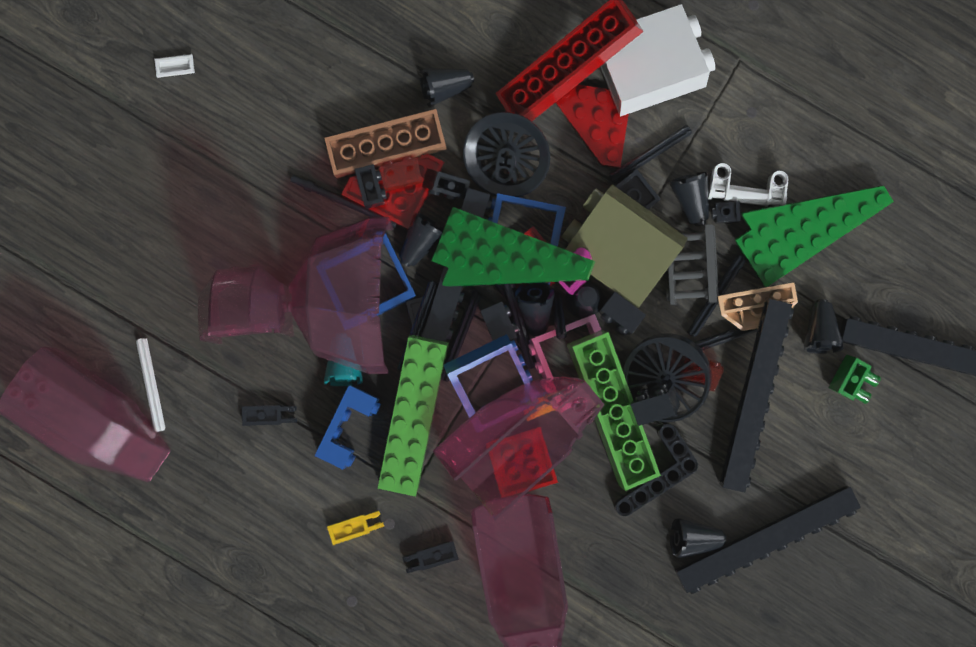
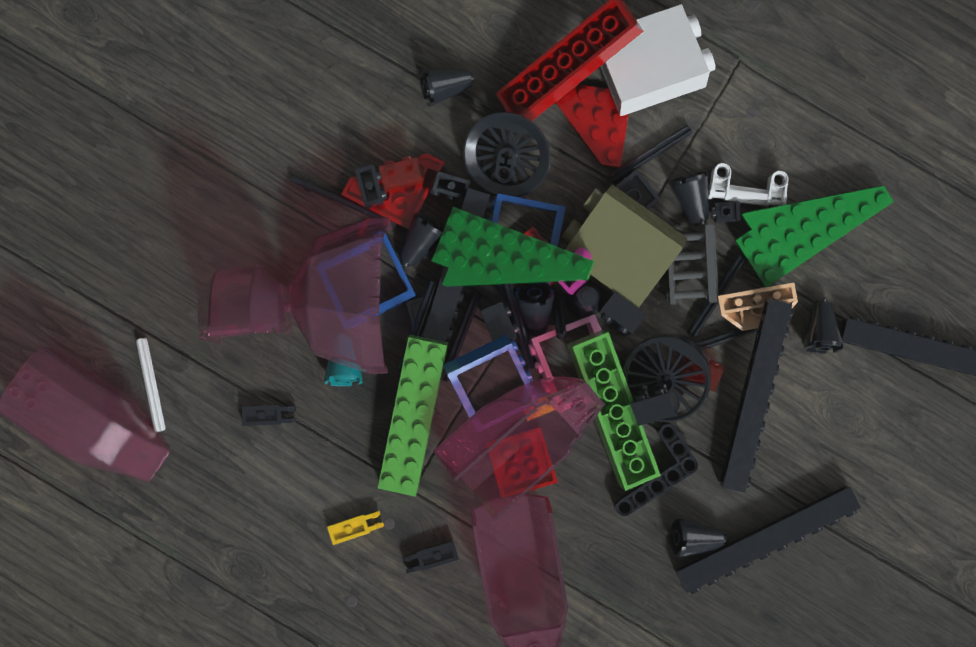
white tile [155,54,195,78] -> none
blue plate [315,385,381,470] -> none
nougat brick [324,109,447,178] -> none
green brick [828,354,881,404] -> none

